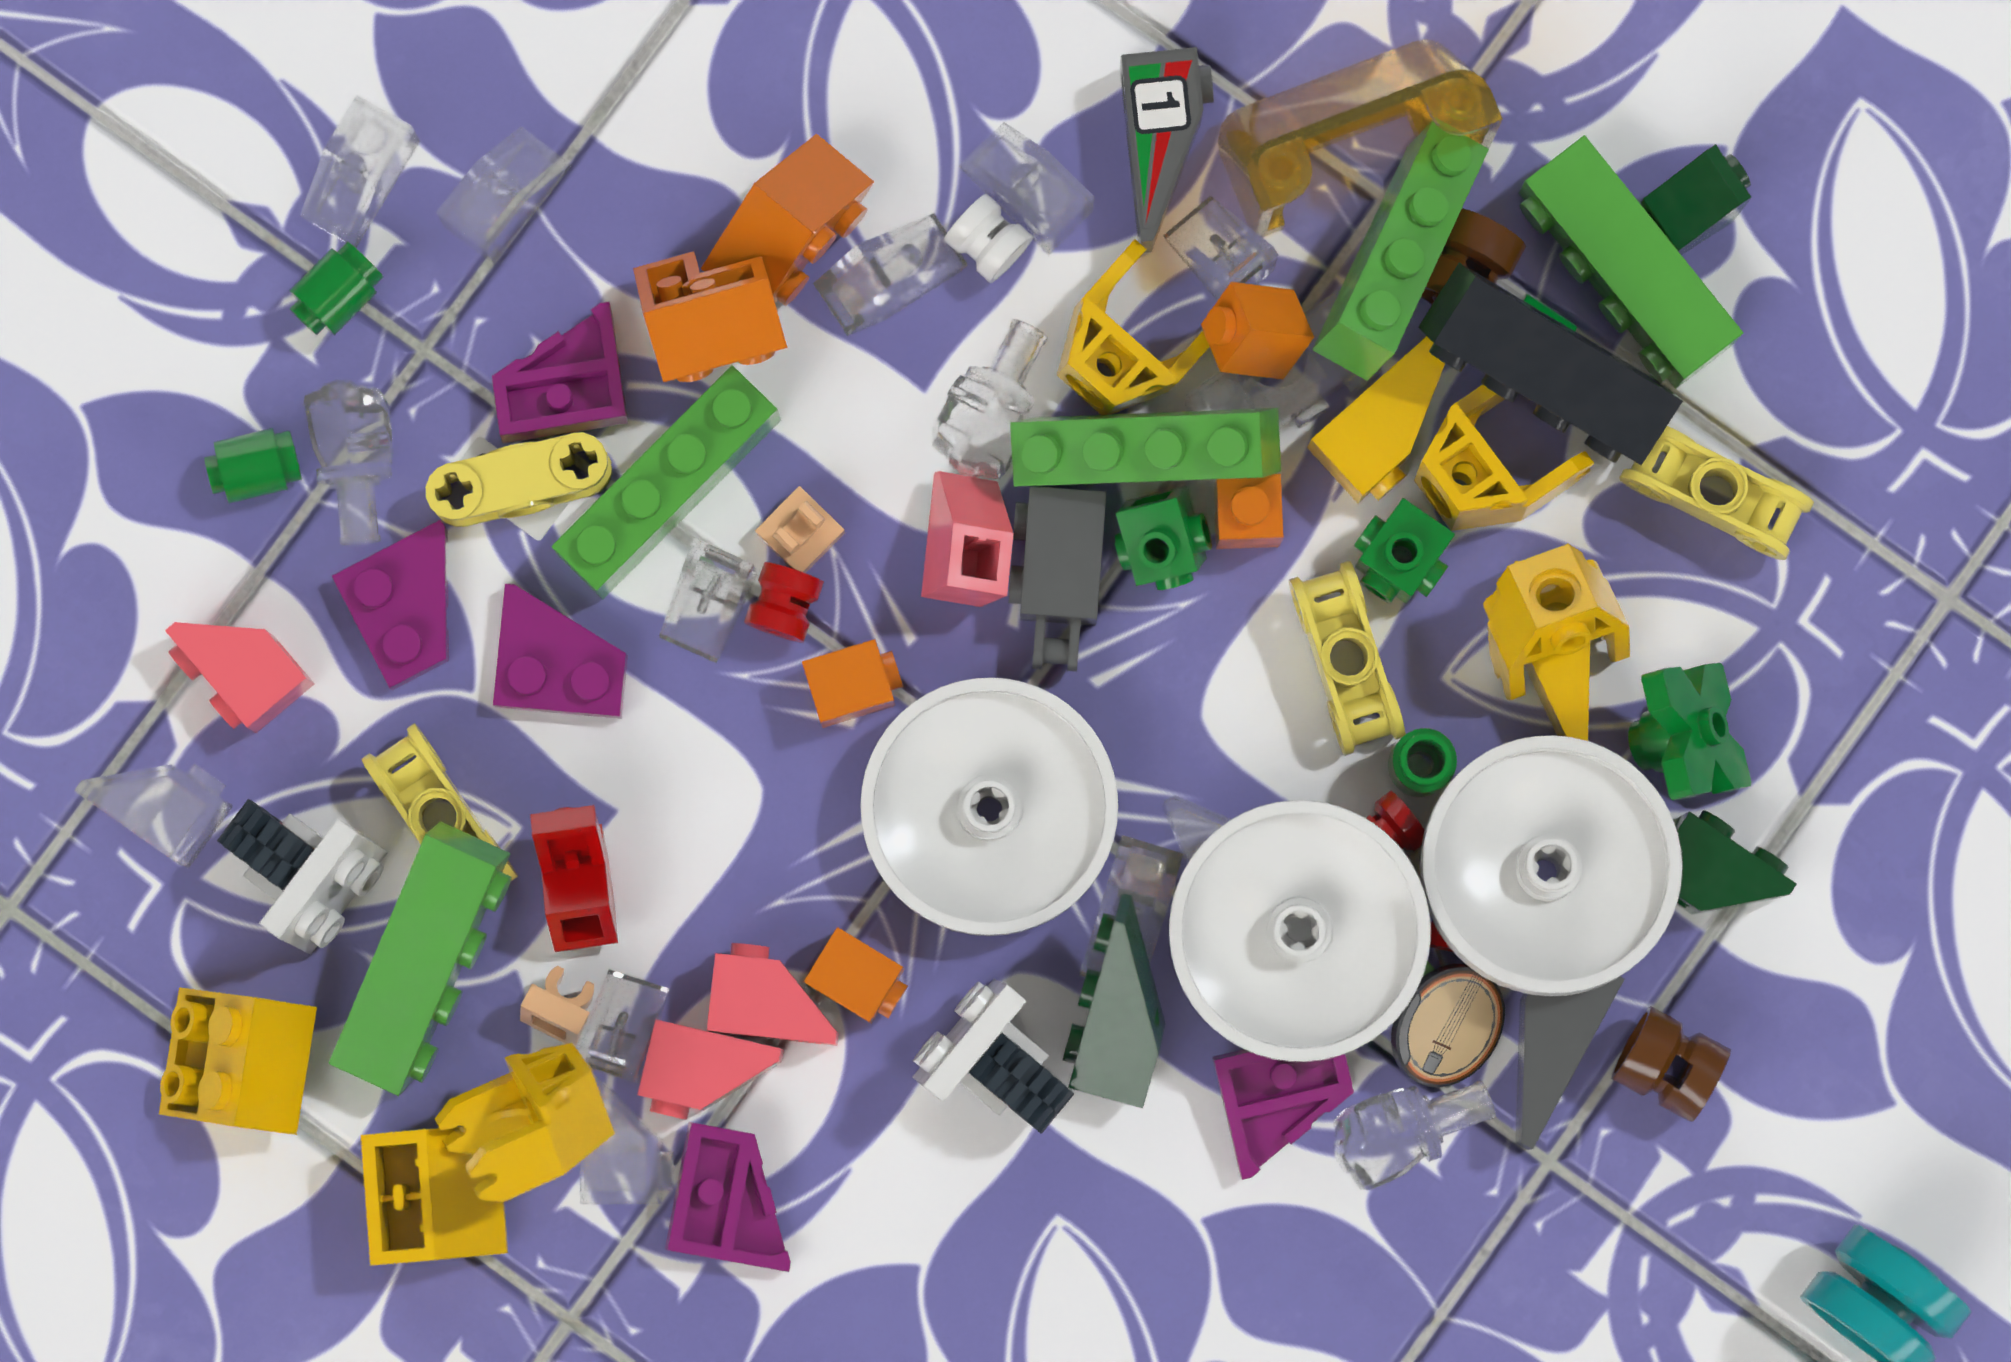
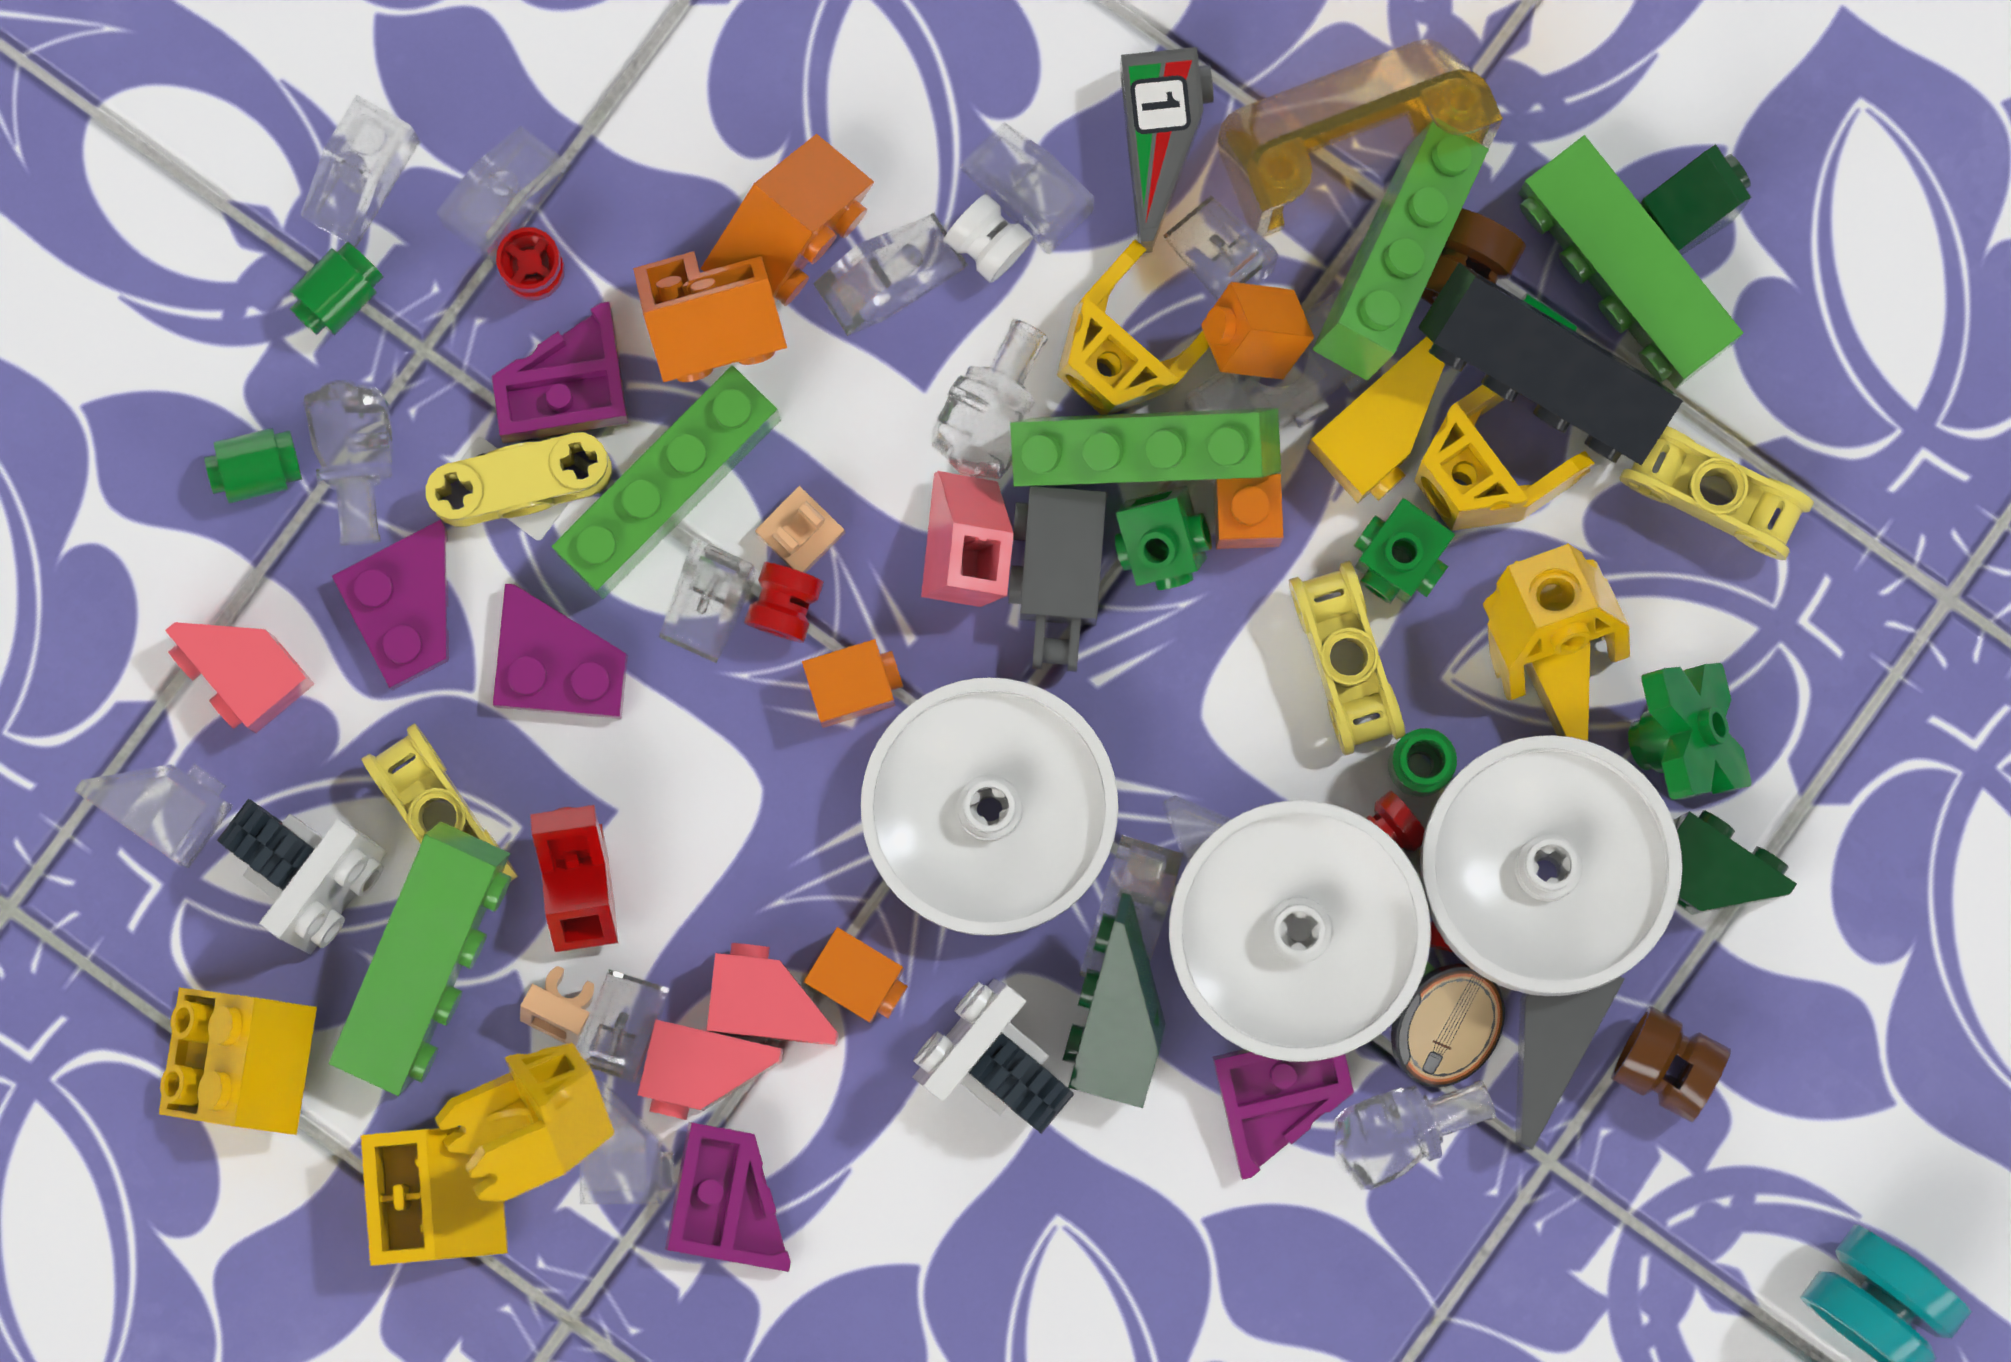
none -> red wheel [496,227,565,300]

